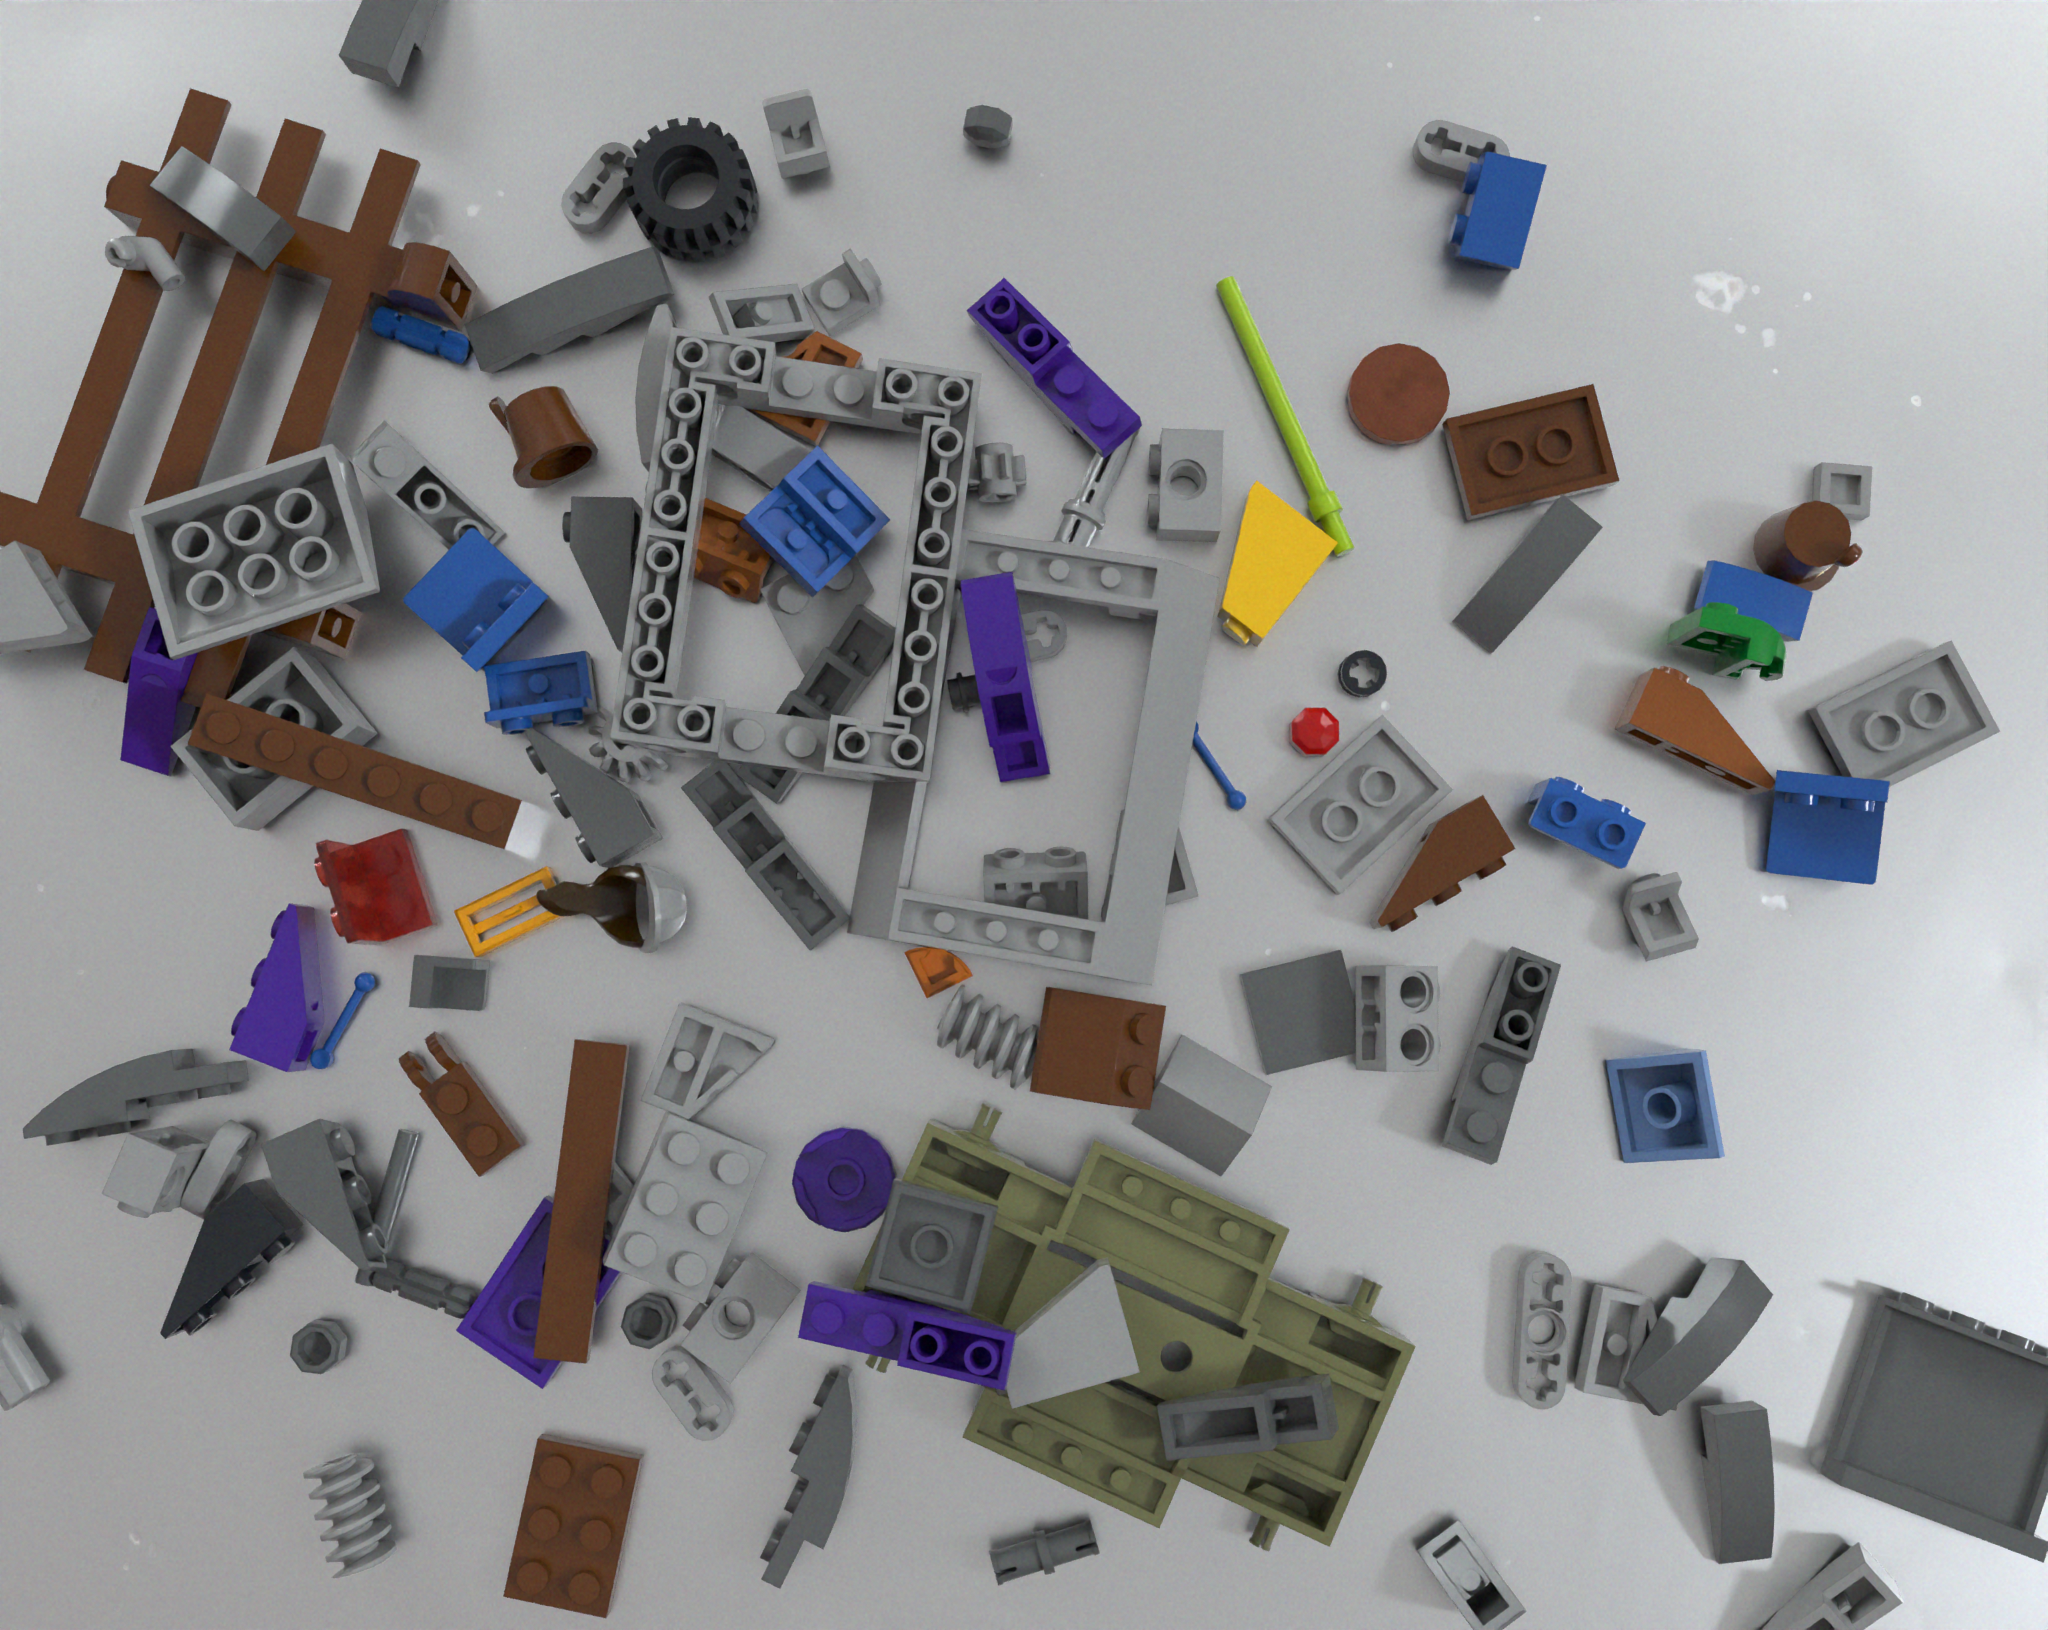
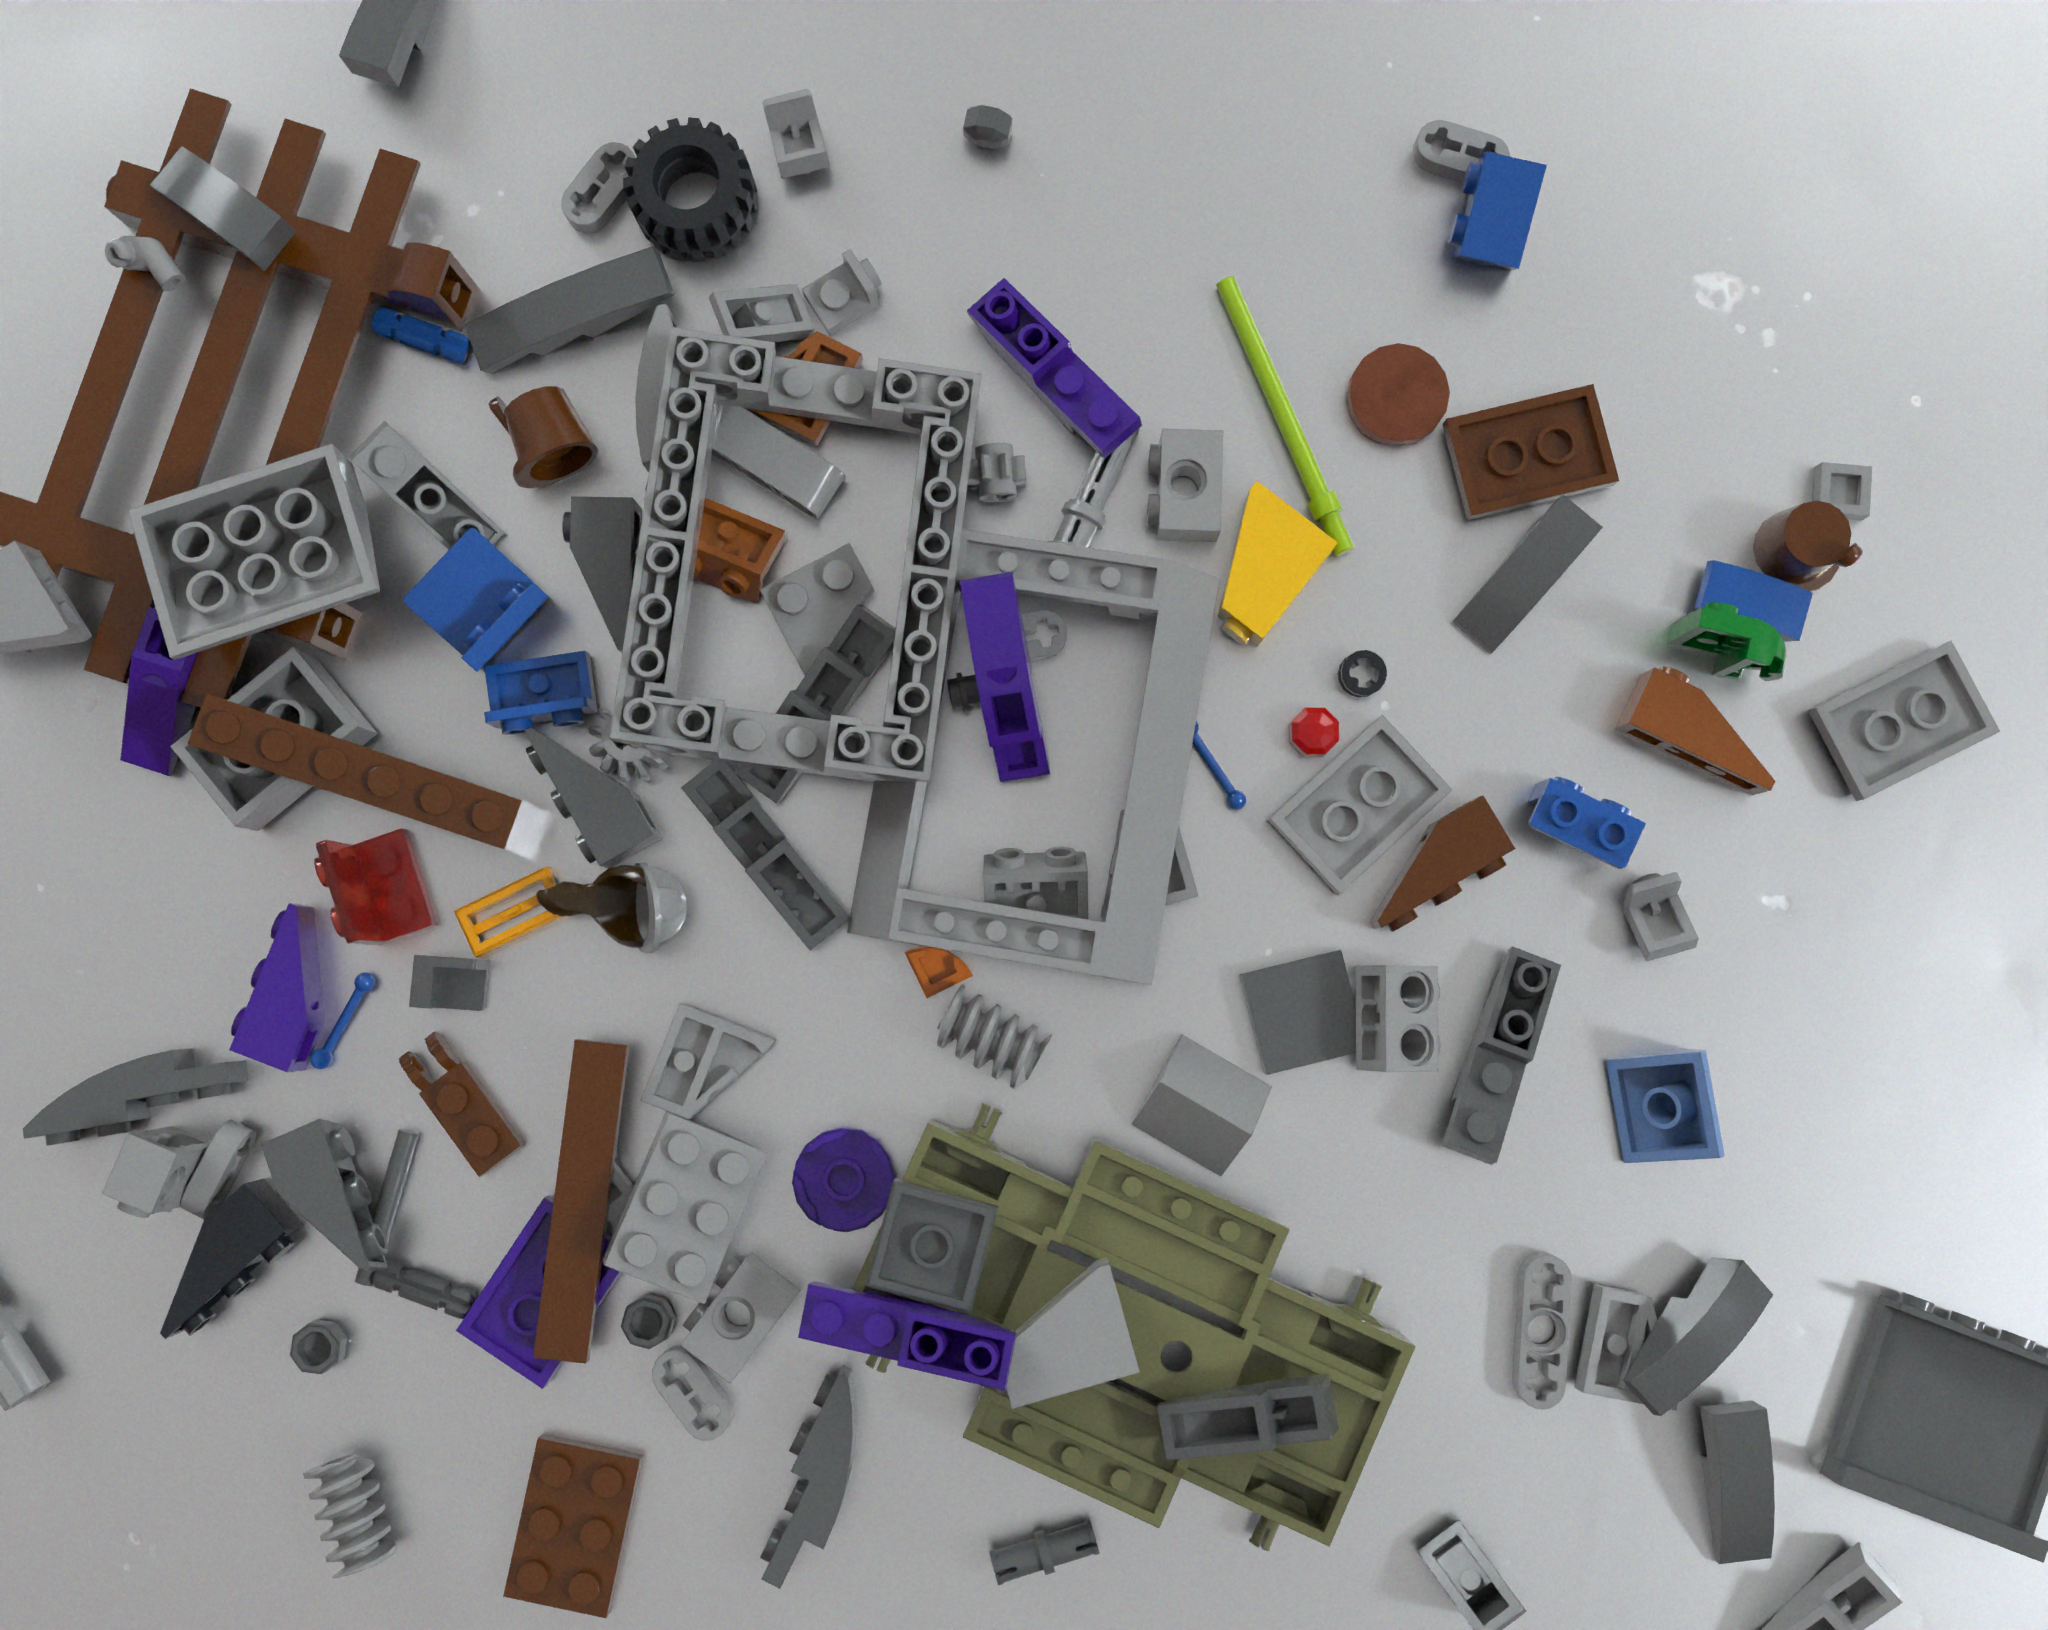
blue slope [739,445,890,598] -> none
reddish brown slope [1030,987,1166,1110] -> none
blue bracket [1766,770,1890,885] -> none

